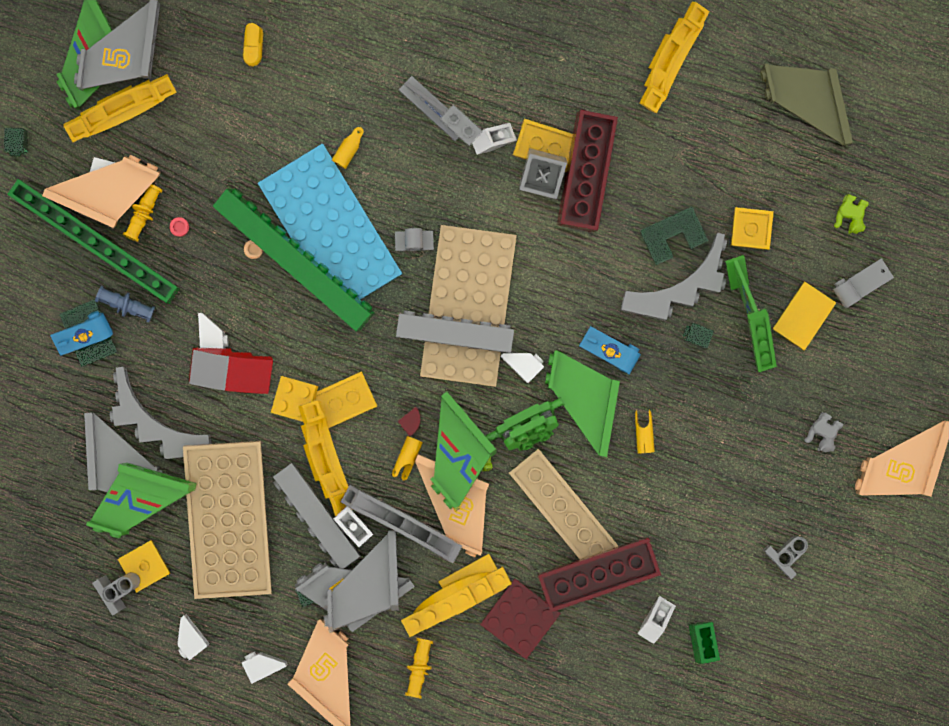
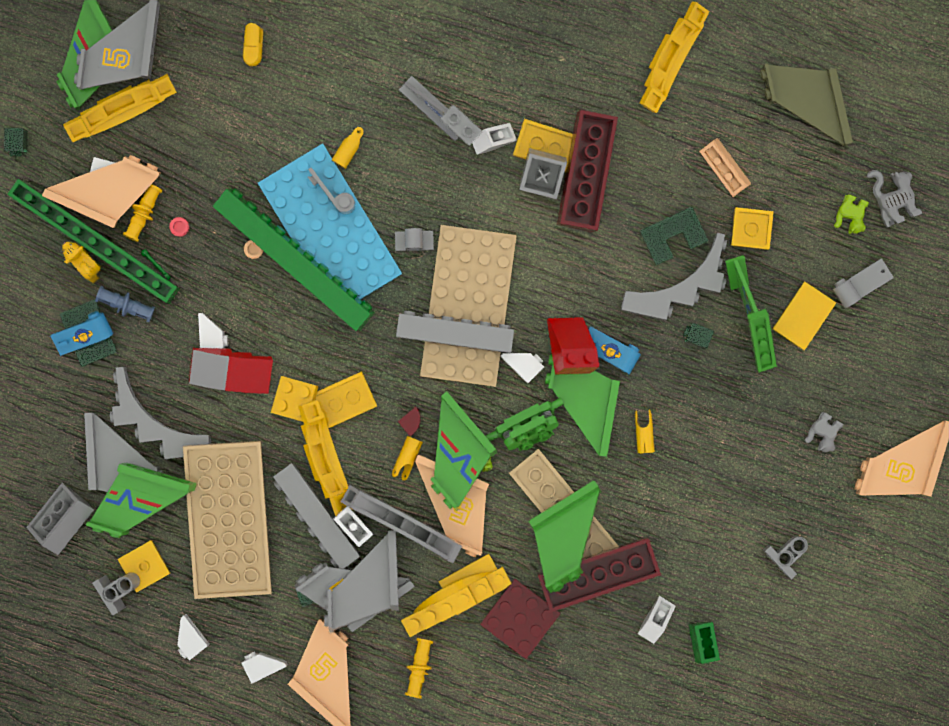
none -> light grey slope [26,483,94,555]
none -> yellow animal [62,242,101,284]
none -> green hinge [141,249,171,280]
none -> light grey door [308,168,356,214]
none -> bright green piece [529,480,601,593]
none -> red slope [547,317,599,375]
none -> light nougat slope [699,138,751,197]
none -> light grey animal [867,170,922,228]

